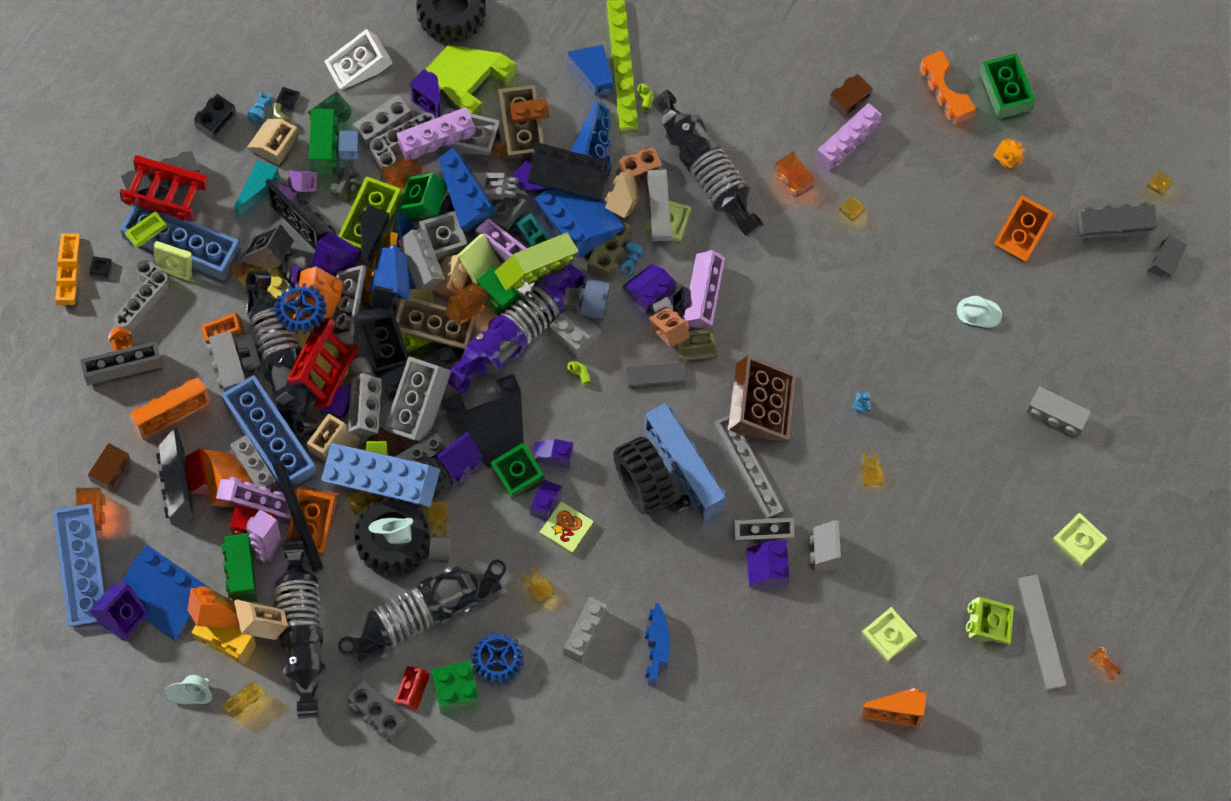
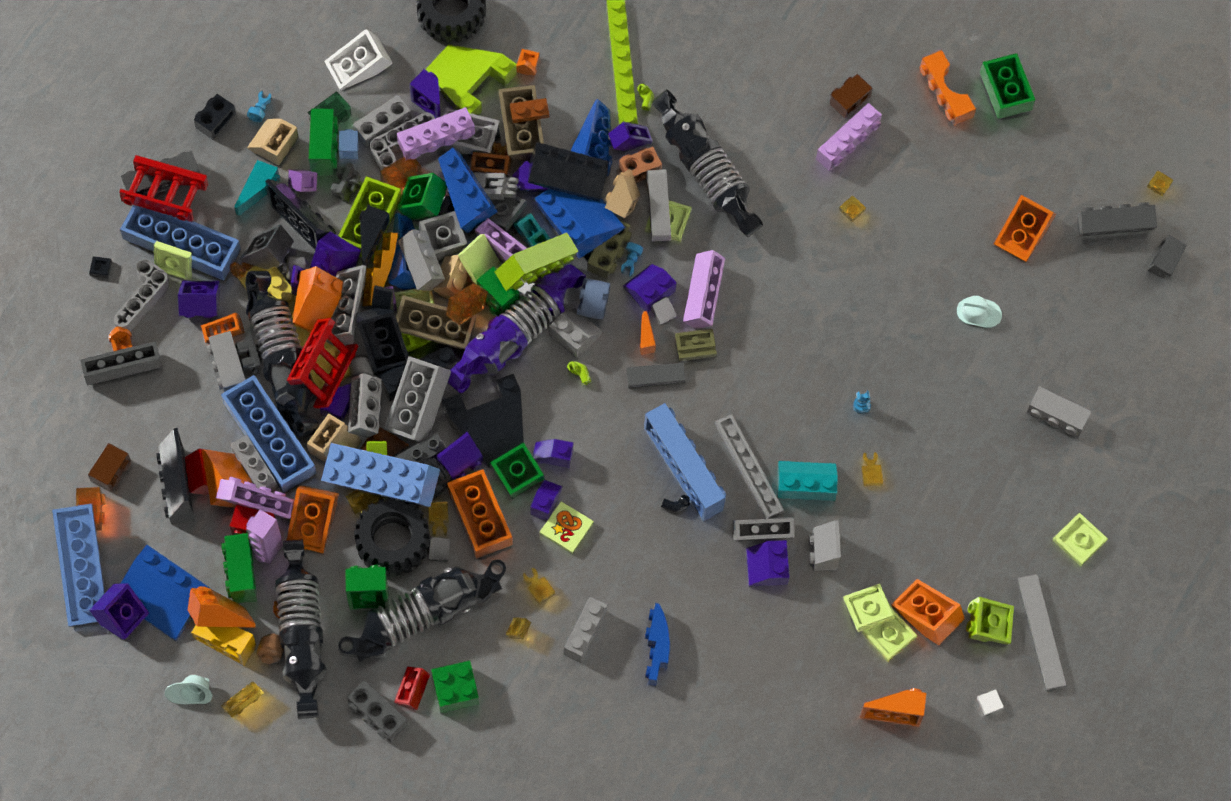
light orange slope [55,234,81,305] -> none
lime tile [125,211,167,248] -> none
orange slope [129,378,211,440] -> none
tan slope [234,599,288,640] -> none
olive arm [273,103,292,124] -> none
black axle [273,460,324,572] -> none
blue gear [274,283,327,334] -> none
black tile [276,87,300,110] -> none
light aqua piece [368,518,413,544] -> none
blue slope [369,246,410,299] -> none
blue gear [471,632,524,685] -> none
blue slope [567,45,613,95] -> none
black tyre [613,437,675,515] -> none
nougat brick [649,307,690,347] -> none
black tile [673,286,690,313] -> none
reddish brown slope [728,355,796,442] -> none
clear orange brick [774,152,815,199] -> none
light orange brick [993,138,1026,168] -> none
clear orange piece [1089,646,1121,680] -> none
none -> dark purple slope [178,281,220,318]
none -> medium nougat head [256,633,284,664]
none -> green brick [345,565,389,610]
none -> orange brick [447,469,513,559]
none -> reddish brown brick [470,152,512,177]
none -> clear yellow plate [506,617,532,640]
none -> orange tile [517,49,540,76]
none -> dark purple slope [608,122,653,151]
none -> orange slope [640,311,656,355]
none -> teal slope [777,461,838,501]
none -> yellowish green tile [843,584,894,632]
none -> orange slope [891,579,965,645]
none -> white tile [977,690,1004,716]

